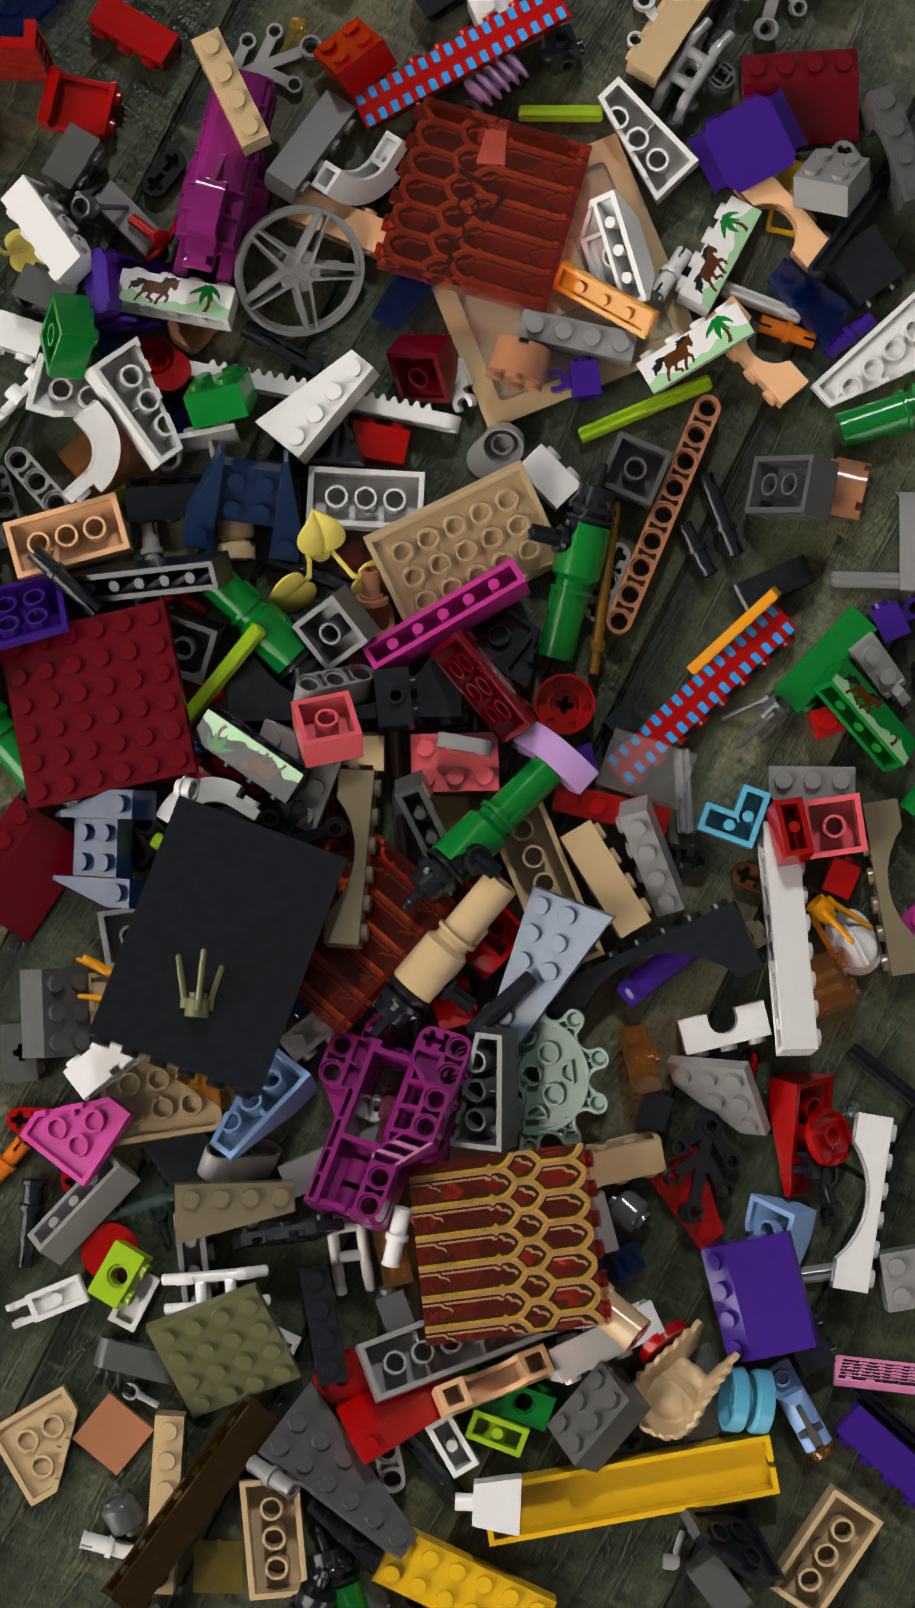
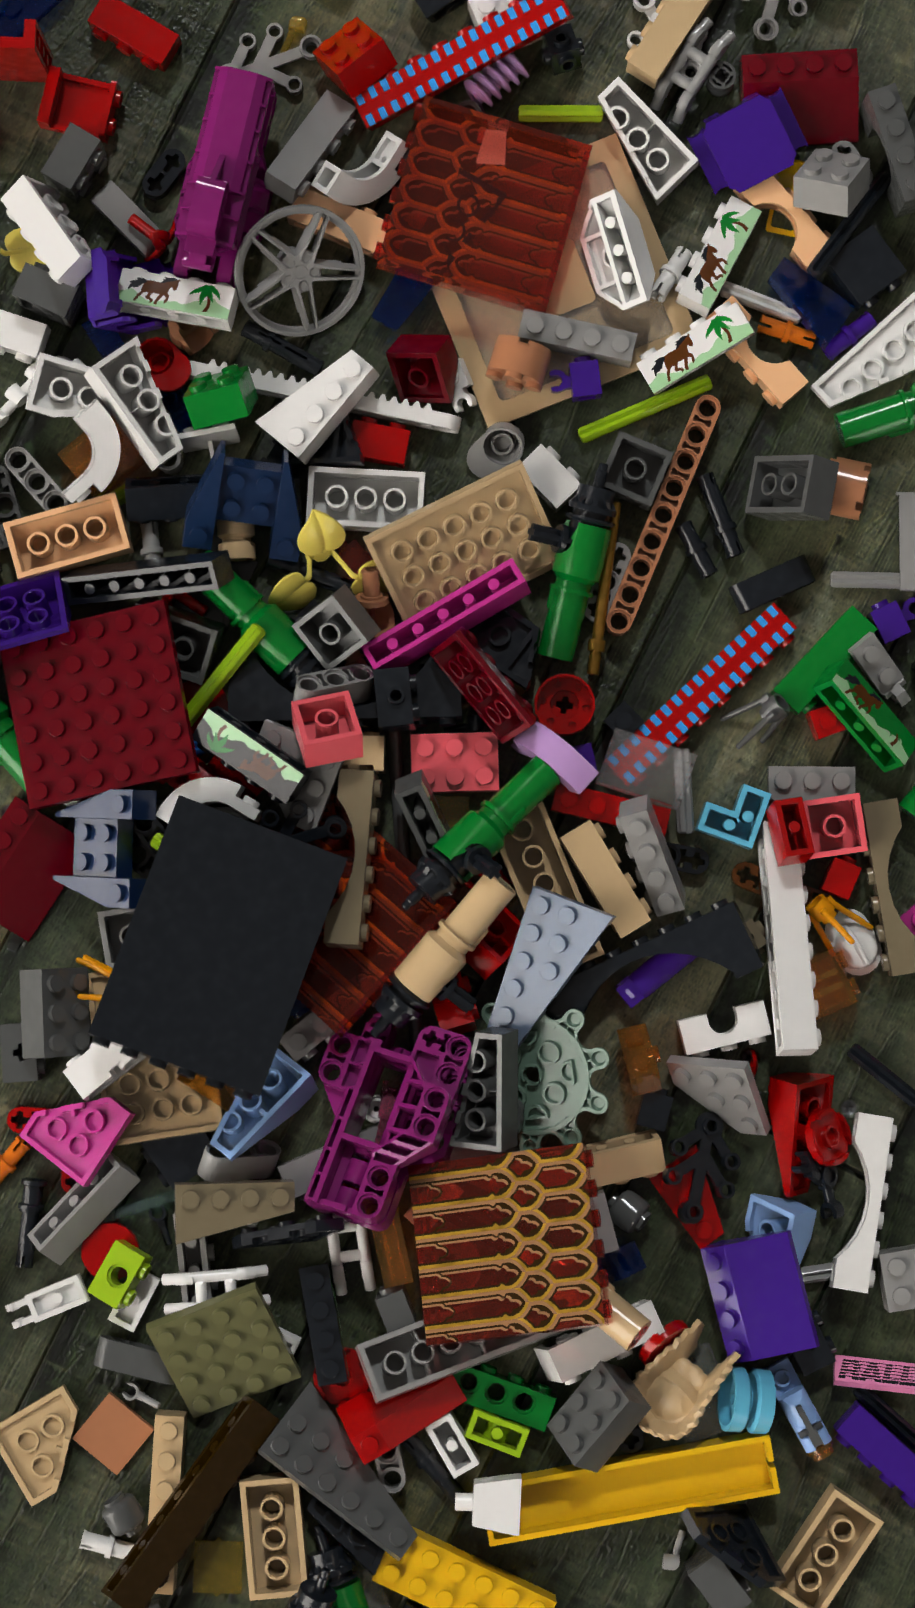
black pin [27,545,104,617] -> none
green brick [40,292,99,379] -> none
dark grey plant [71,182,130,233] -> none
white plate [174,774,199,800] -> none
olive plant [176,949,224,1018] -> none
tan brick [191,27,272,156] -> none
light grey pin [246,1454,301,1500] -> none
white pin [381,1205,412,1268] -> none
light nougat arch [431,1343,555,1420] -> none
light grey beam [436,732,493,756] -> none
black axle [465,971,537,1038] -> none
light orange tile [551,261,660,339] -> none
light orange tile [686,585,781,675] -> none

